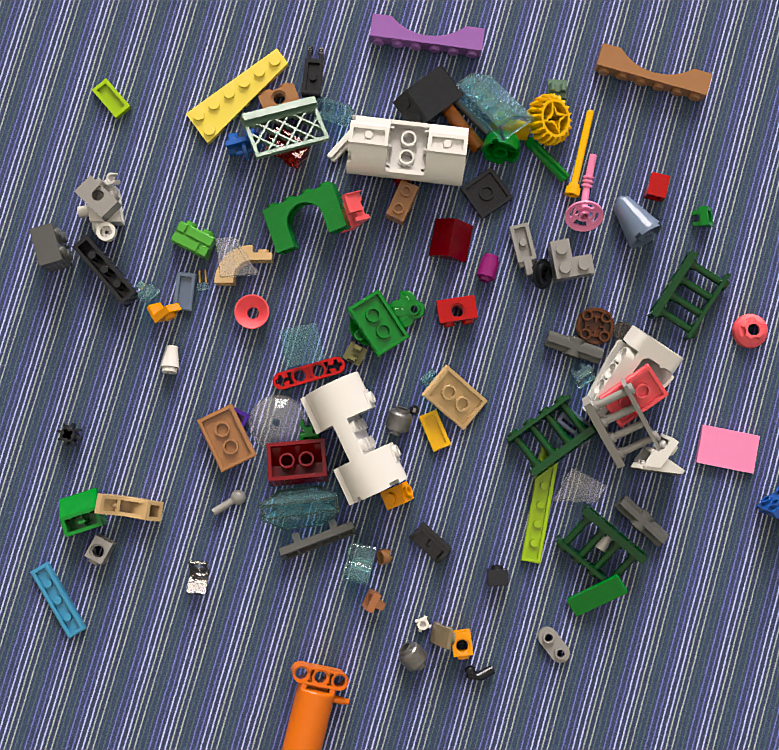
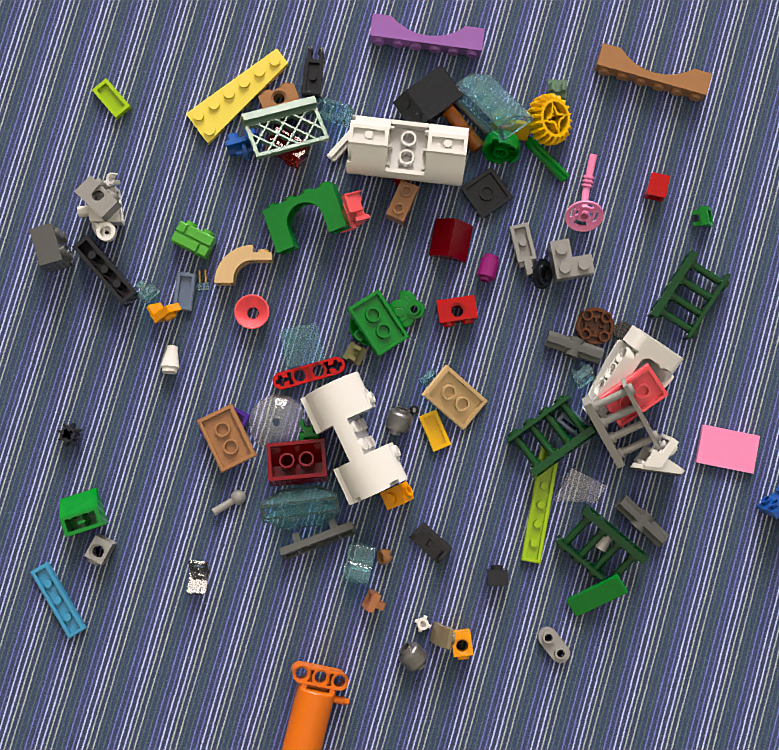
tan arch [94,493,164,522] -> none
clear wing [215,237,258,278] -> none
black arm [465,665,495,681] -> none
yellow piece [564,110,594,198] -> none
sand blue cone [613,196,663,249] -> none
coral piece [732,314,768,348] -> none

